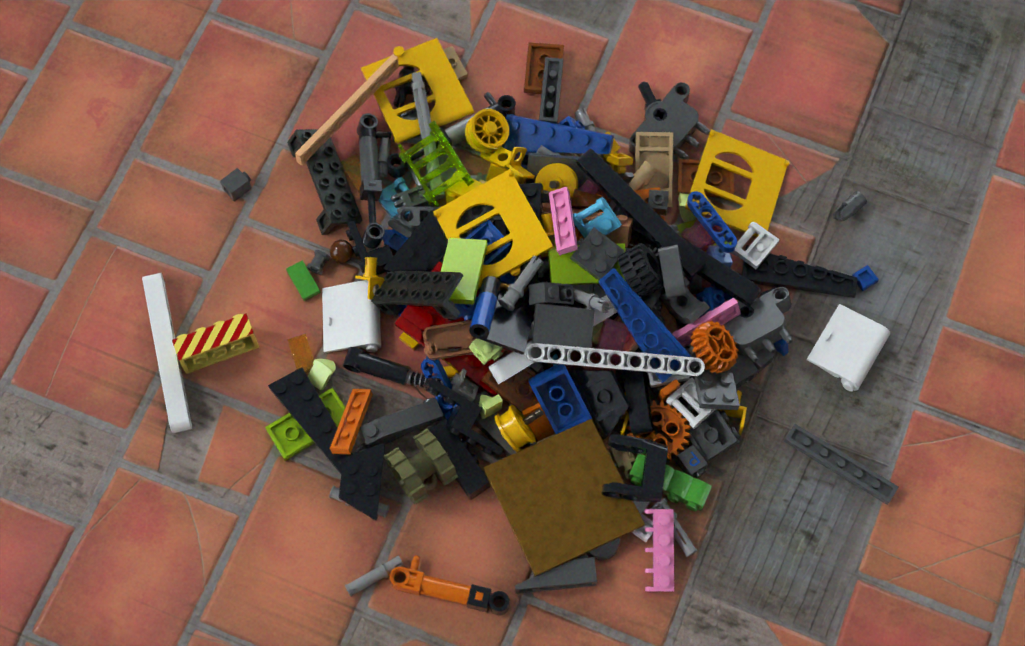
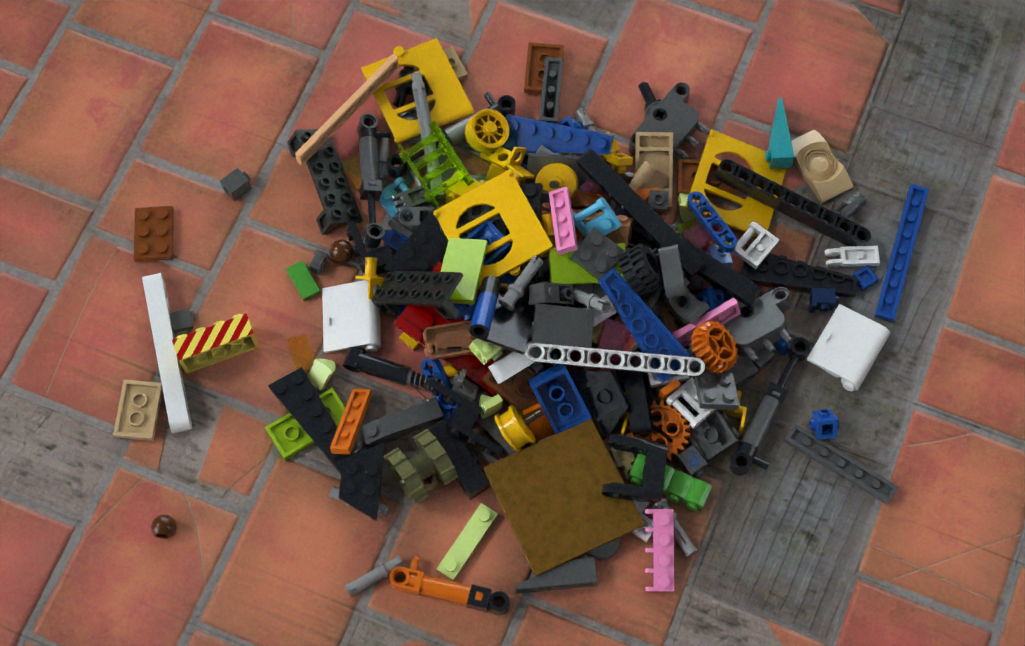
none -> tan plate [113,380,163,441]
none -> dark orange plate [134,206,174,262]
none -> reddish brown piece [151,514,177,539]
none -> dark grey tile [170,309,193,333]
none -> yellowish green plate [437,503,498,581]
none -> black beam [715,159,871,246]
none -> piece [730,337,810,476]
none -> teal slope [764,98,794,169]
none -> tan slope [791,129,854,204]
none -> dark blue brick [809,288,839,313]
none -> blue brick [809,409,839,439]
none -> white hinge [825,246,880,267]
none -> blue plate [874,184,929,322]

